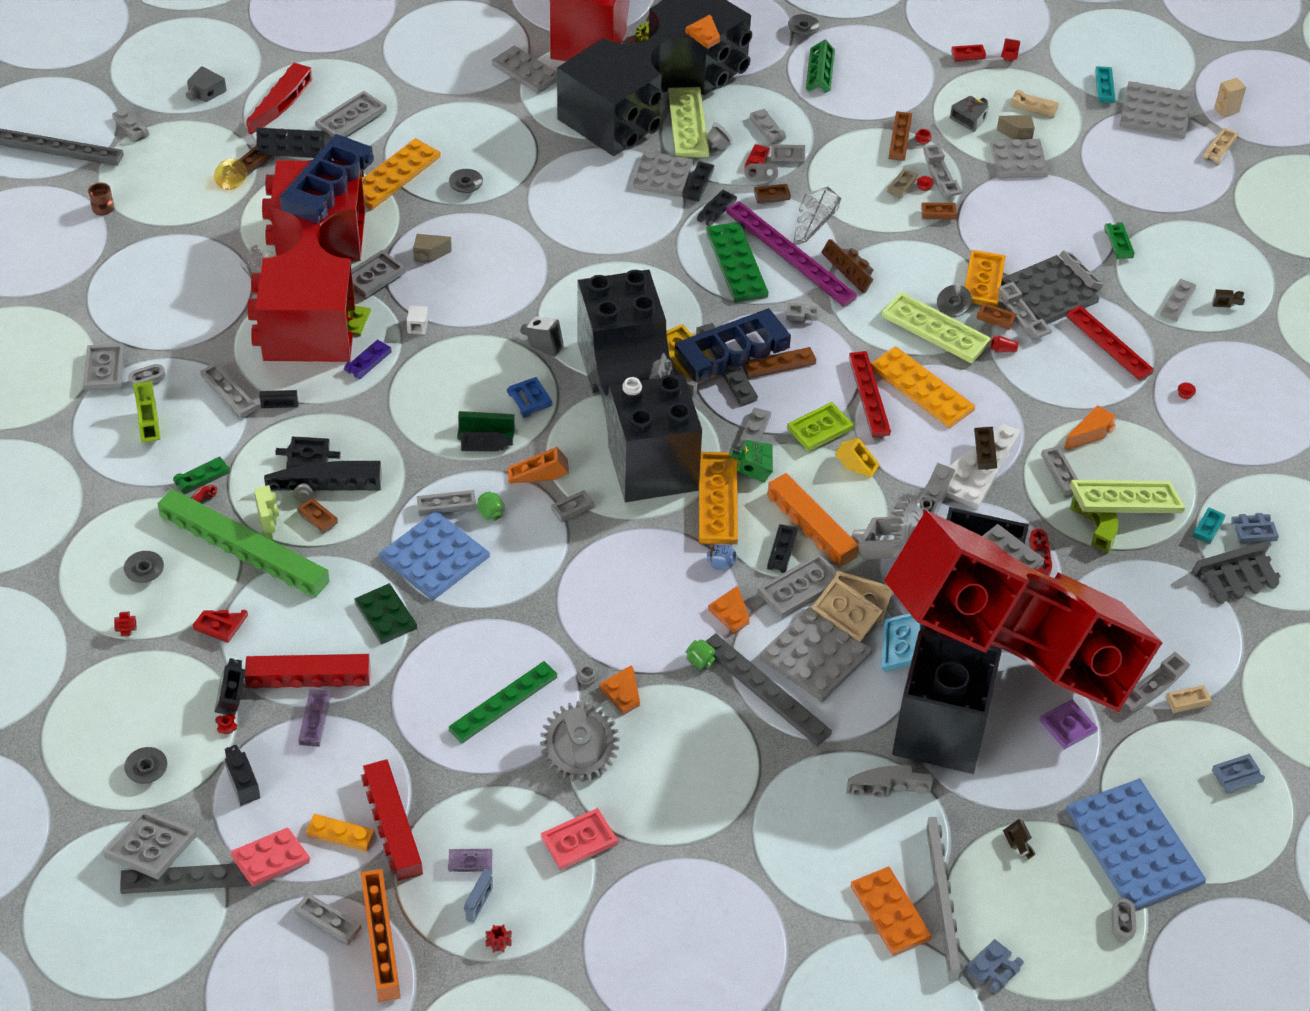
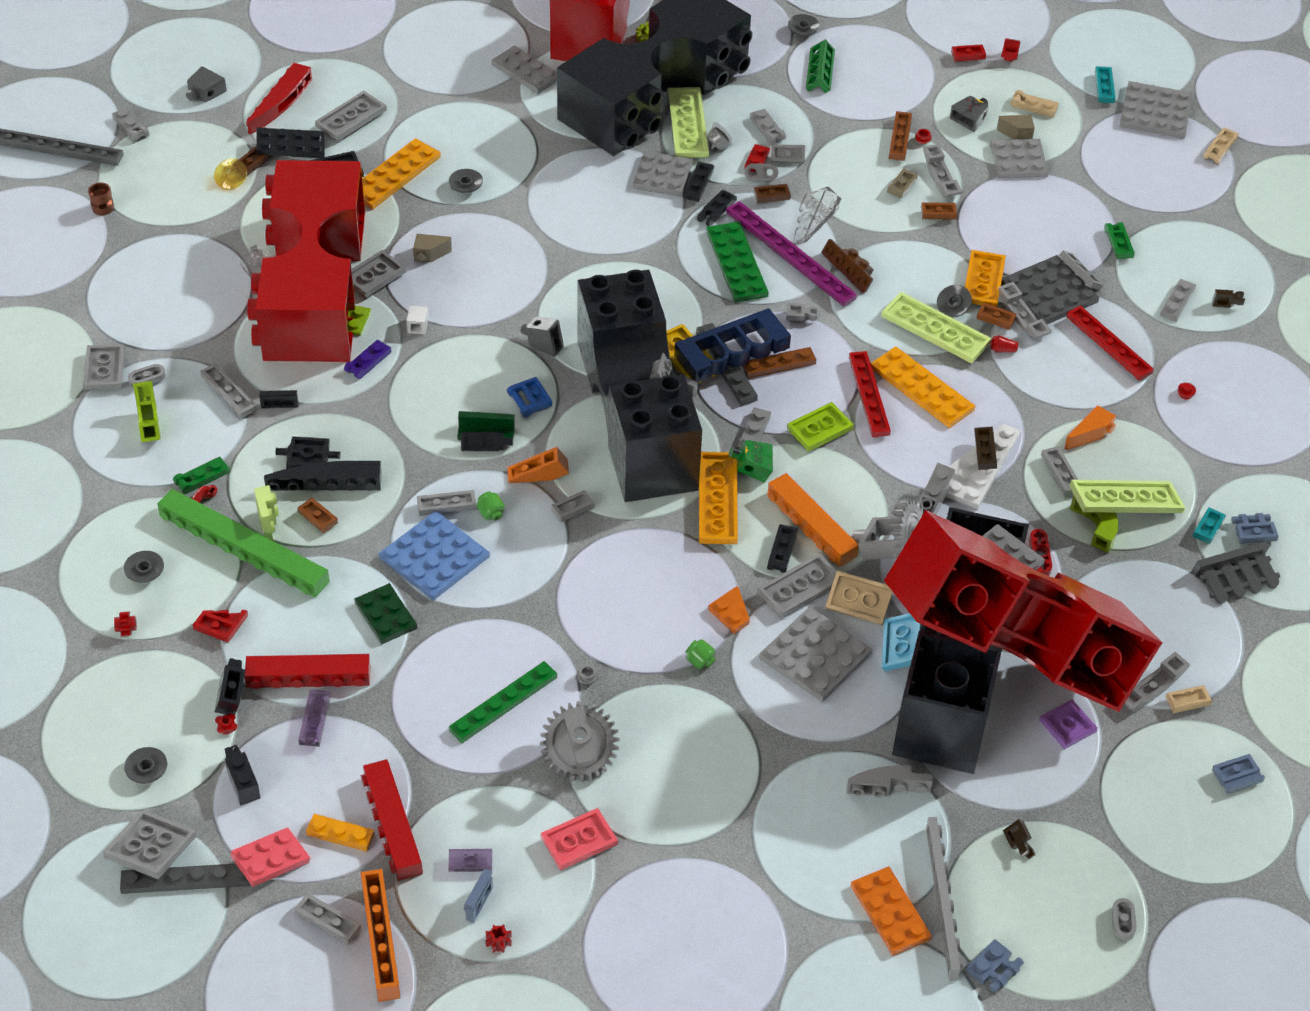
dark blue fence [280,134,374,224] -> none
light grey plate [293,484,313,502] -> none
orange wing [599,665,640,715] -> none
white plate [623,377,642,395] -> none
orange wing [686,15,720,49] -> none
dark grey plate [705,633,832,746] -> none
medium blue head [707,544,737,569] -> none
tan plate [811,577,884,642] -> none
yellow slope [835,437,880,478] -> none
red plate [917,176,934,191] -> none
medium blue plate [1066,778,1206,910] -> none
tan brick [1214,78,1246,118] -> none

